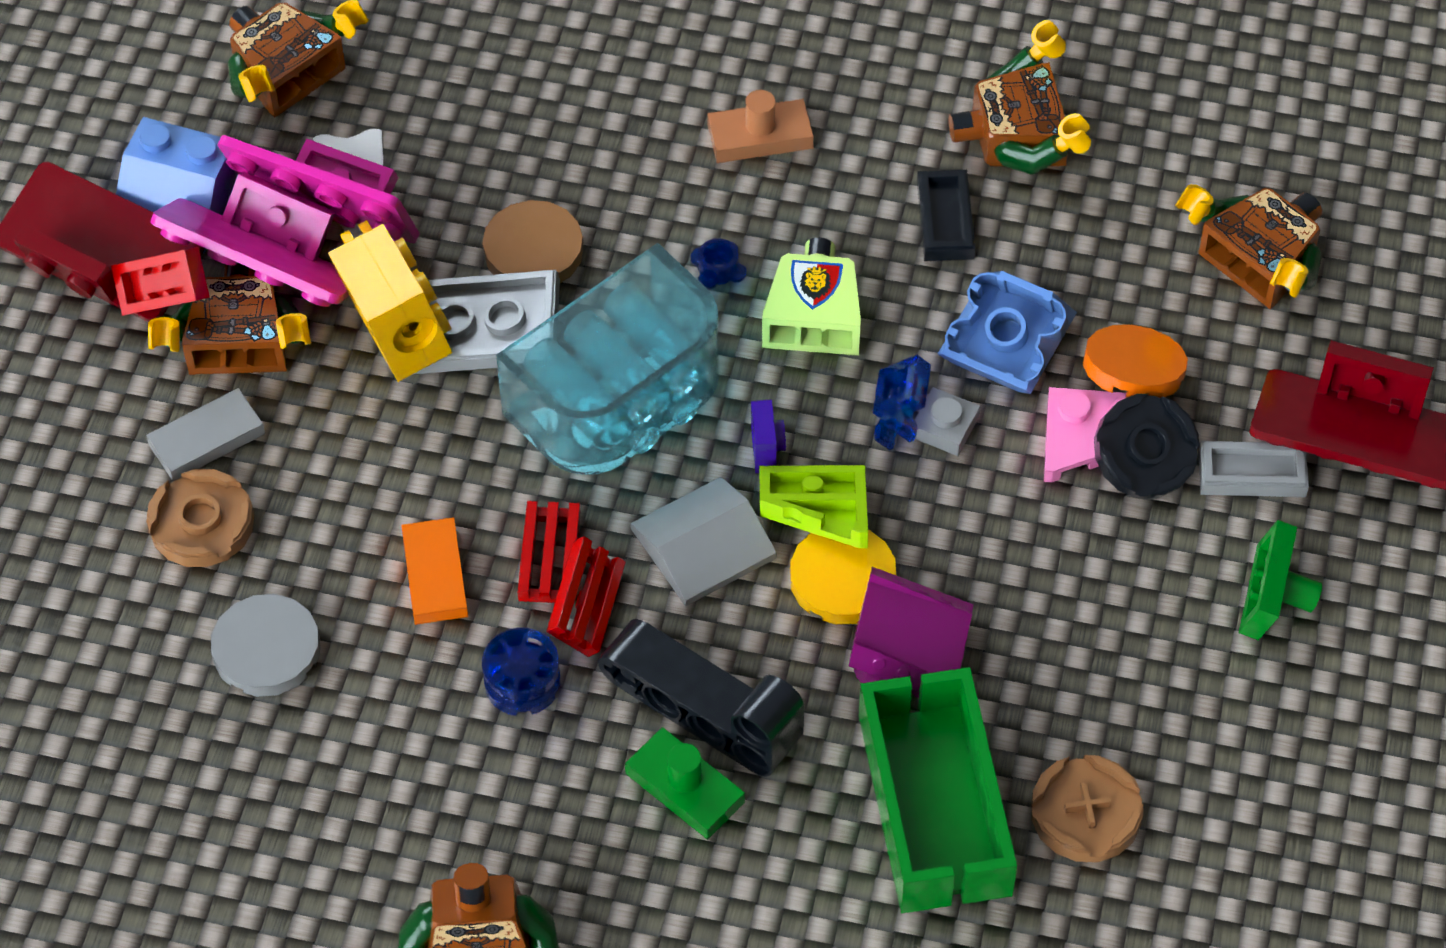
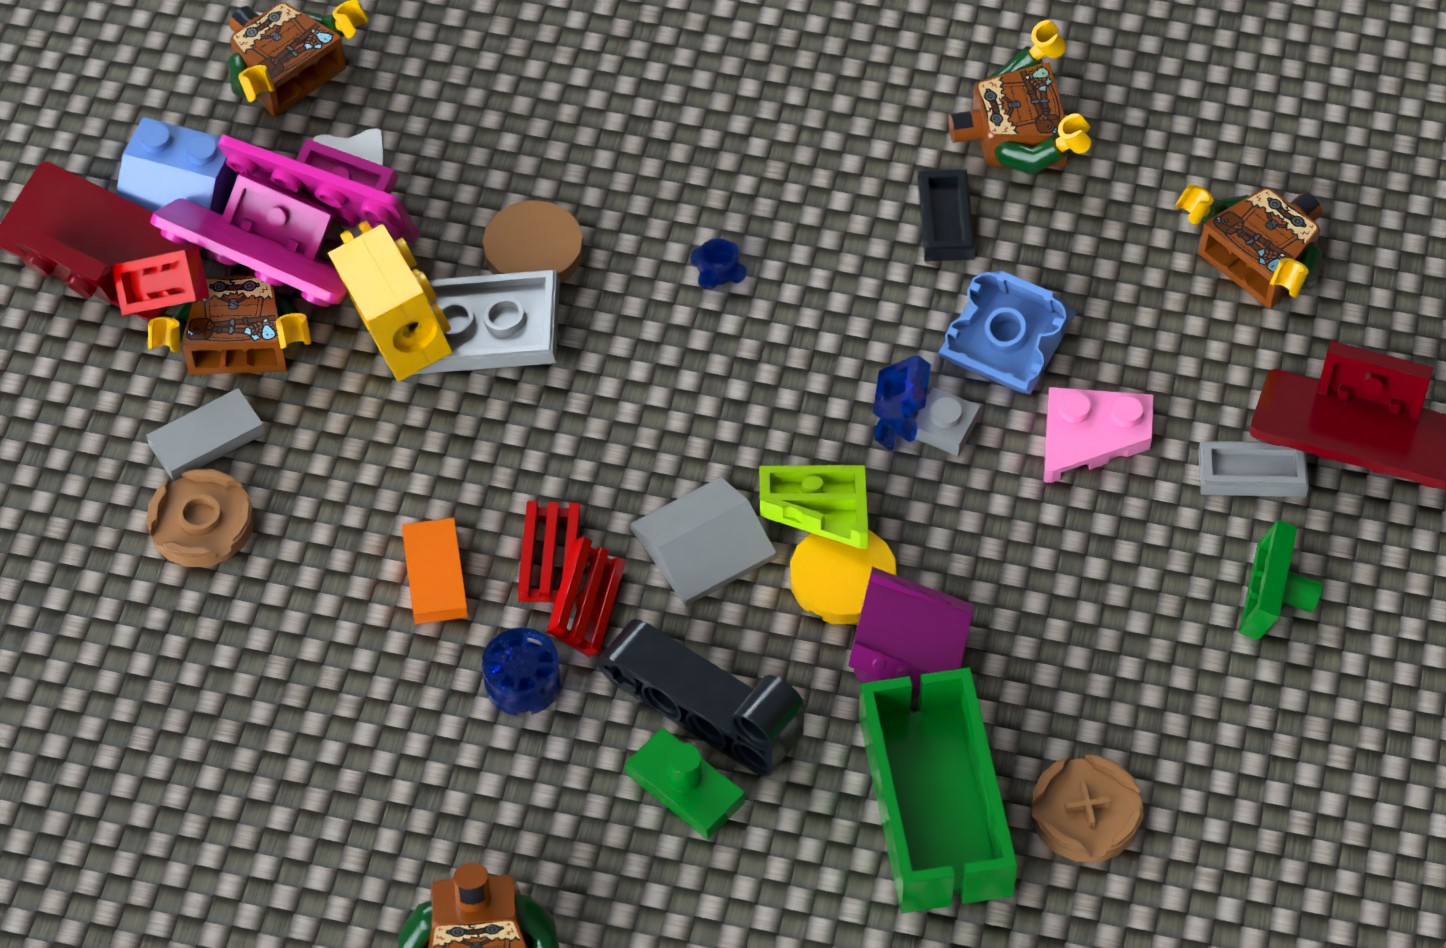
light grey tile [211,594,320,697] -> none
clear light blue brick [496,243,719,475] -> none
nougat tile [707,90,813,163] -> none
dark purple plate [751,400,786,474] -> none
yellowish green torso [762,237,861,356] -> none
orange tile [1083,325,1188,398] -> none
black tile [1094,394,1199,499] -> none

